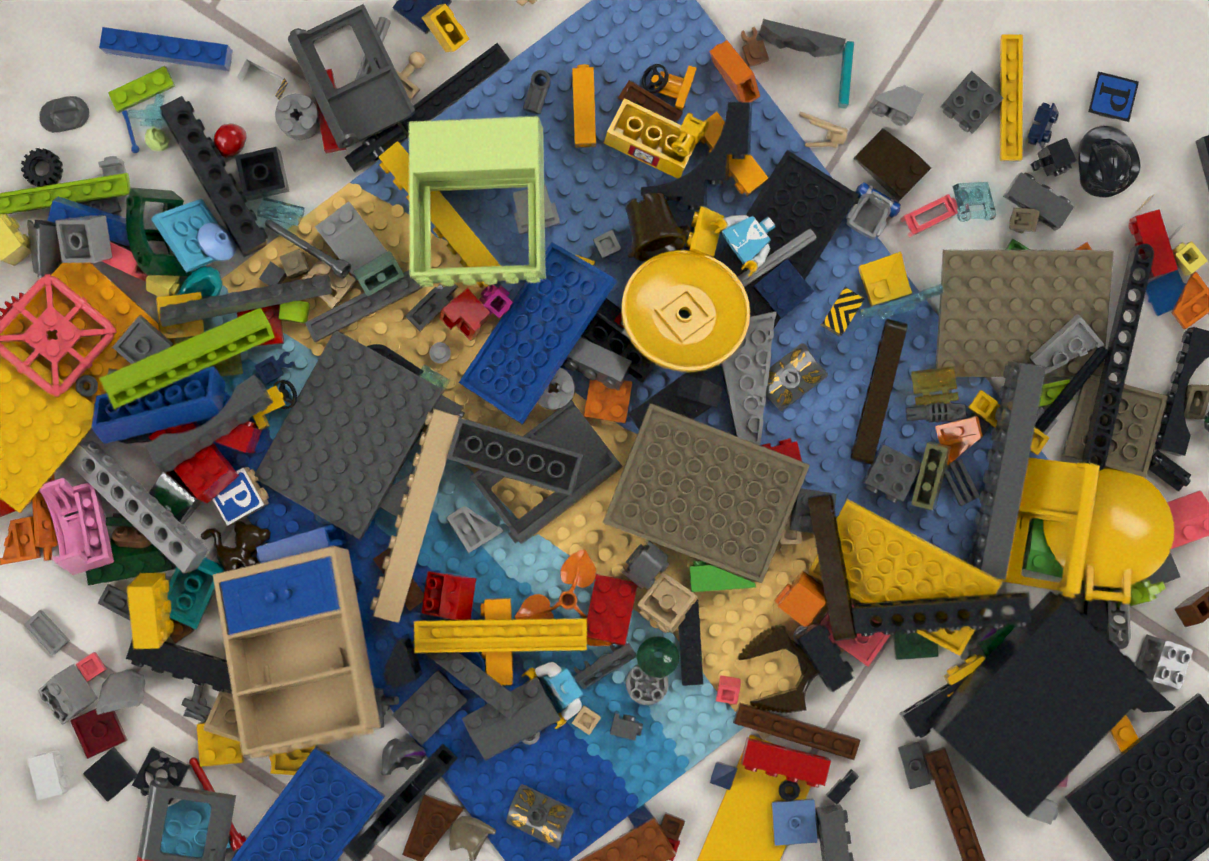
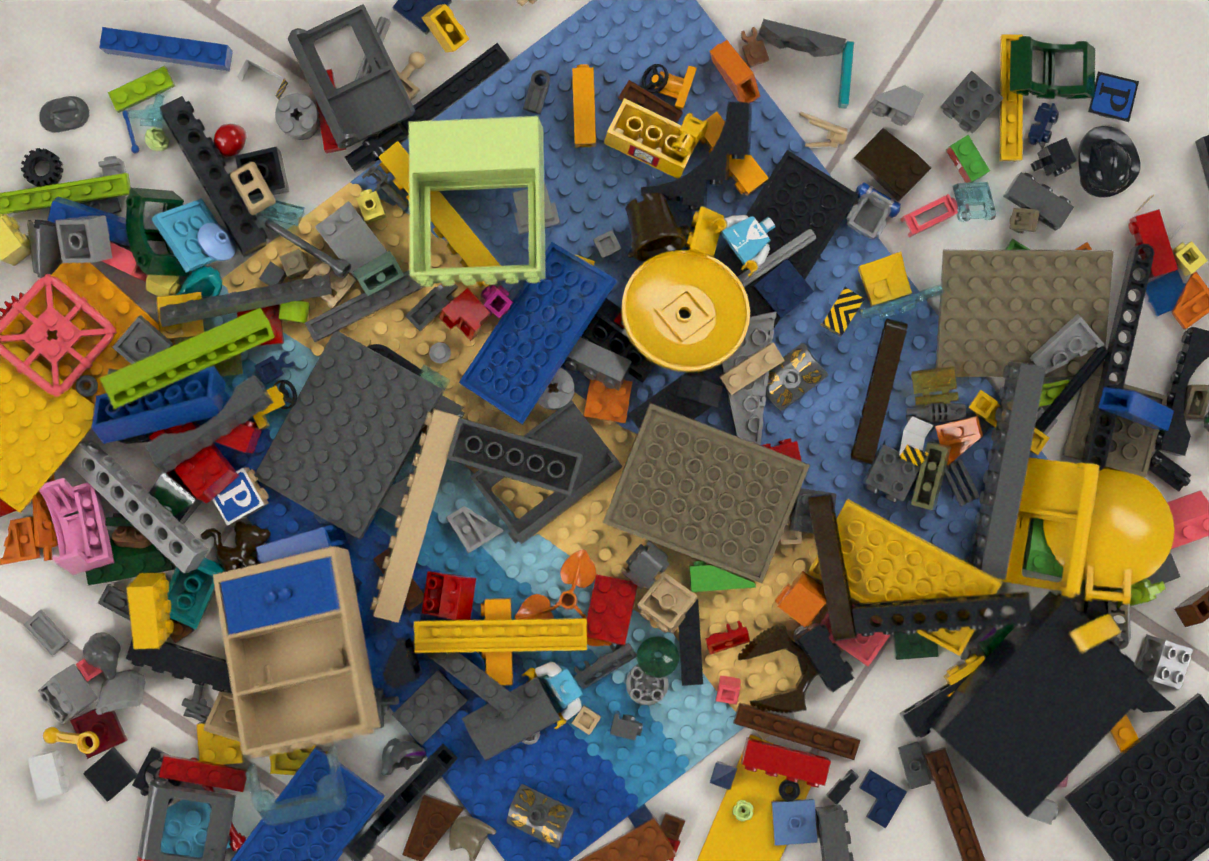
none -> yellow piece [43,727,99,754]
none -> dark grey hair [83,632,121,680]
none -> red plate [158,754,248,792]
none -> tan piece [230,162,276,215]
none -> clear light blue windscreen [246,745,347,826]
none -> light yellow brick [356,189,387,224]
none -> dark grey piece [362,165,409,211]
none -> red plate [705,620,750,655]
none -> tan plate [719,342,785,395]
none -> yellowish green plate [733,800,754,821]
none -> dark blue plate [859,769,907,828]
none -> white sticker [899,416,933,466]
none -> bright green brick [946,135,990,186]
none -> dark green window [1010,36,1095,99]
none -> yellow slope [1070,614,1122,653]
none -> blue slope [1098,387,1174,431]

